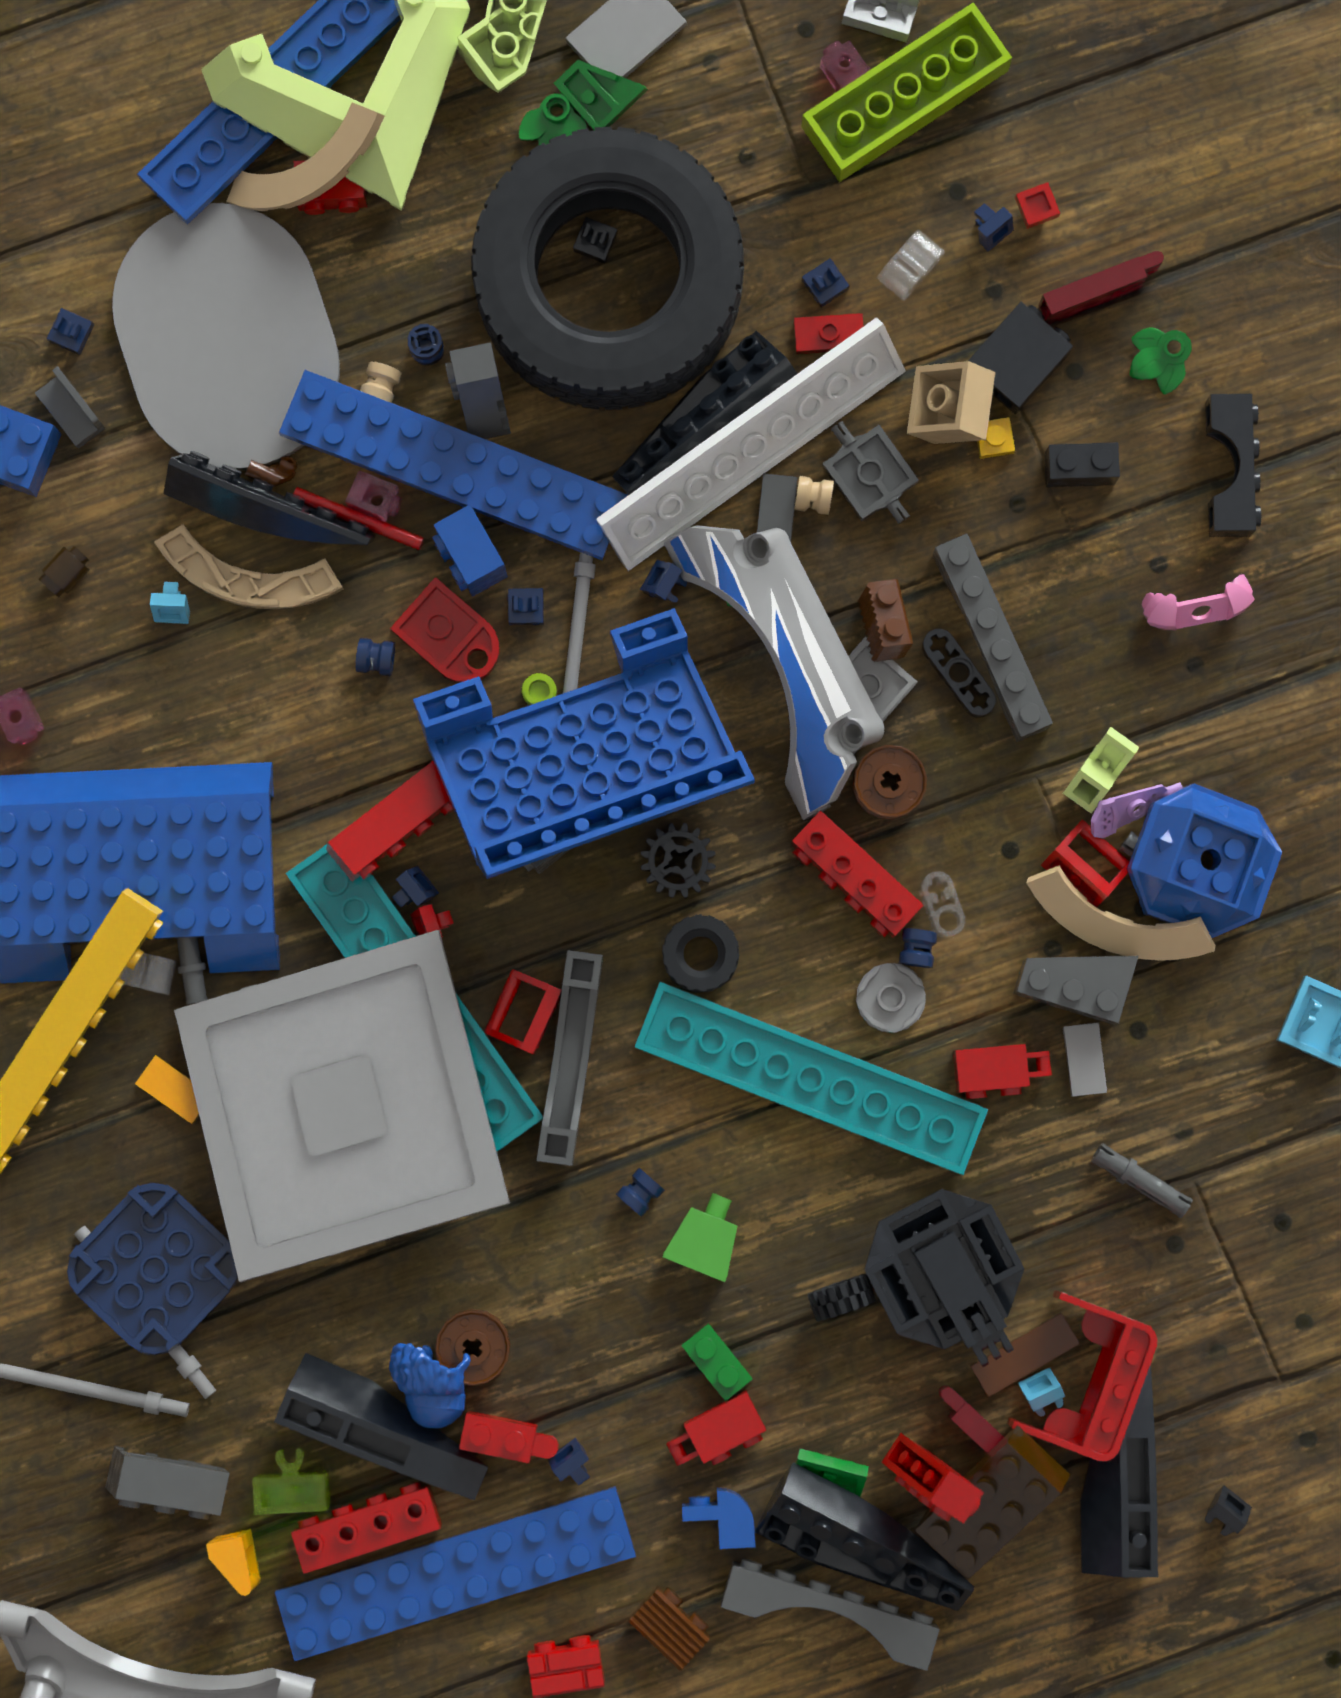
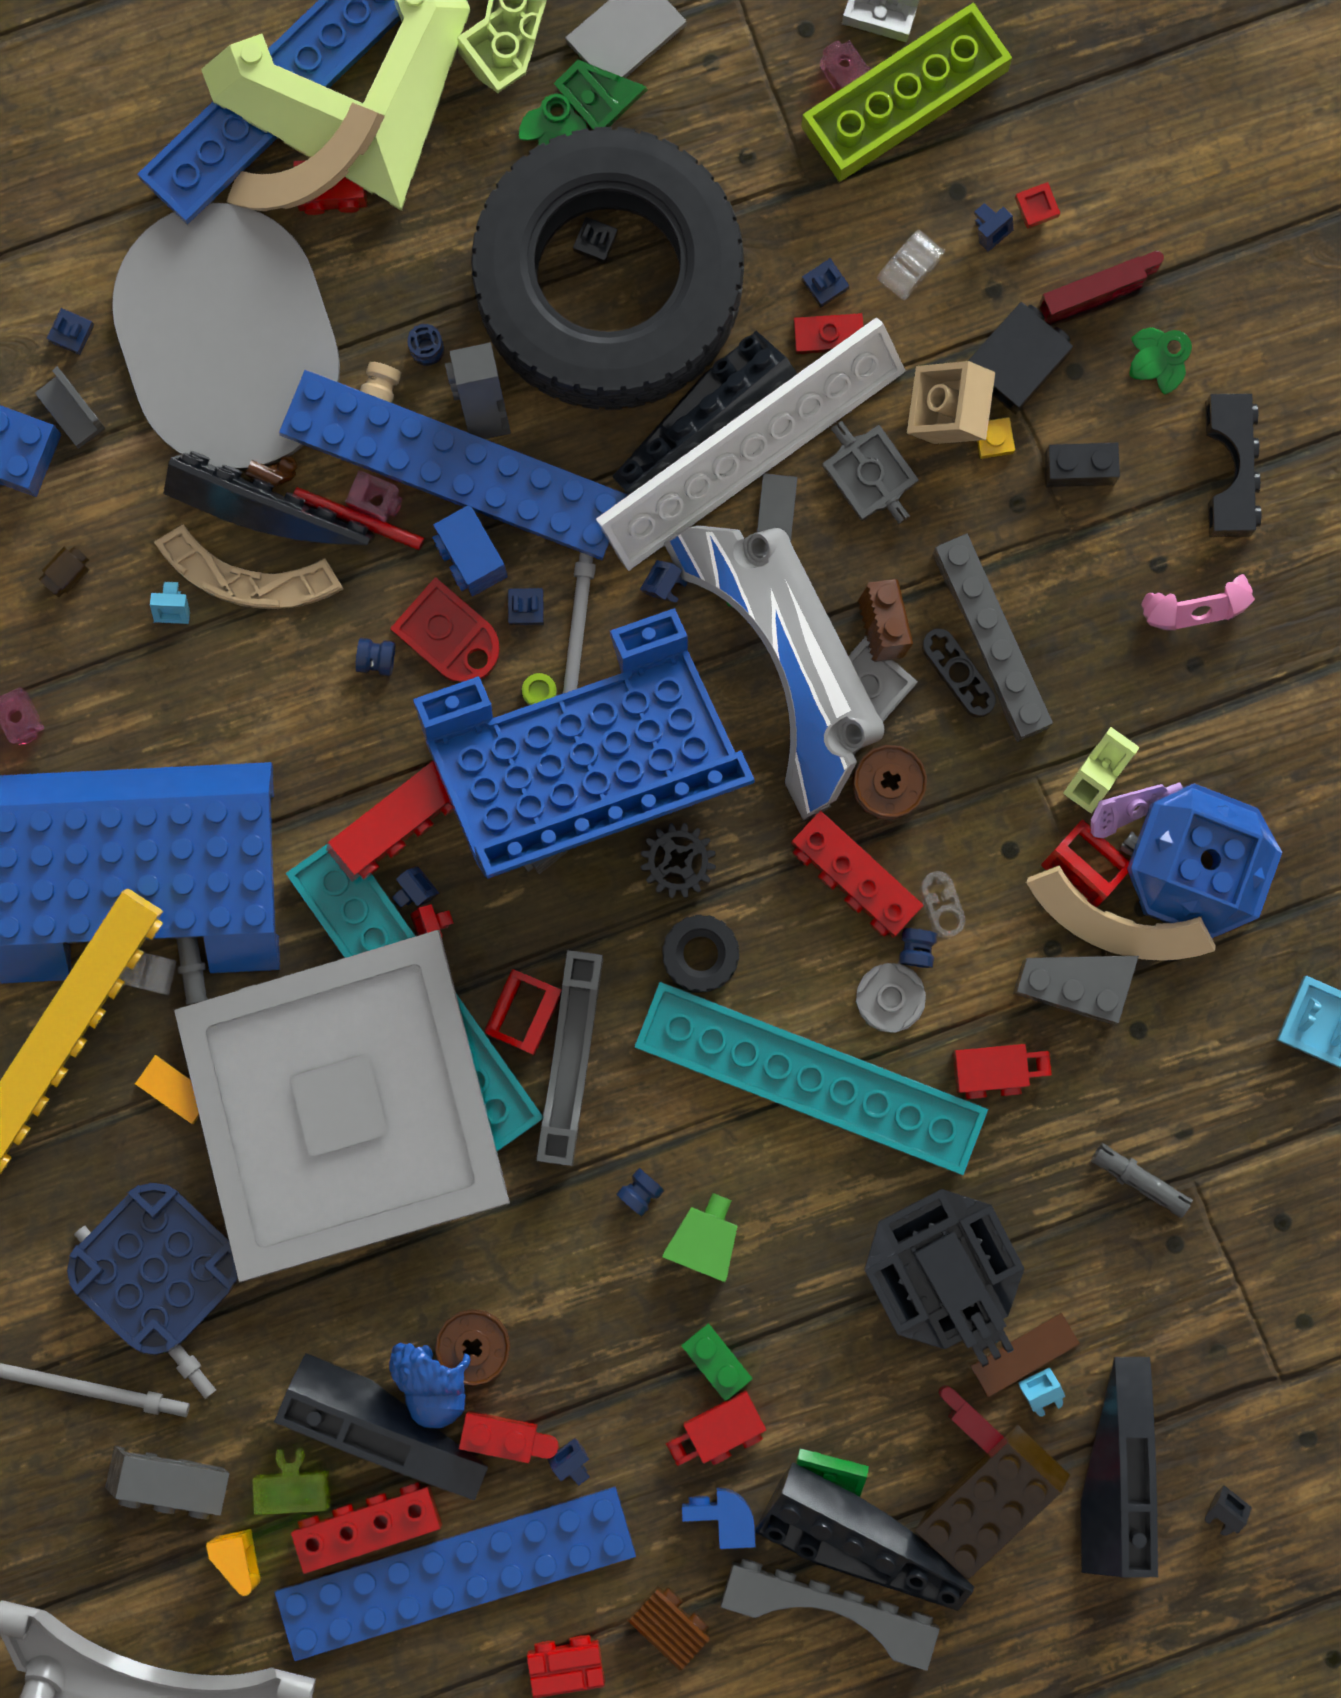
tan wheel [794,476,834,515] -> none
black tyre [807,1274,877,1321] -> none
red brick [881,1433,984,1524] -> none
red windscreen [1007,1290,1158,1461] -> none
light grey tile [1063,1023,1107,1097] -> none

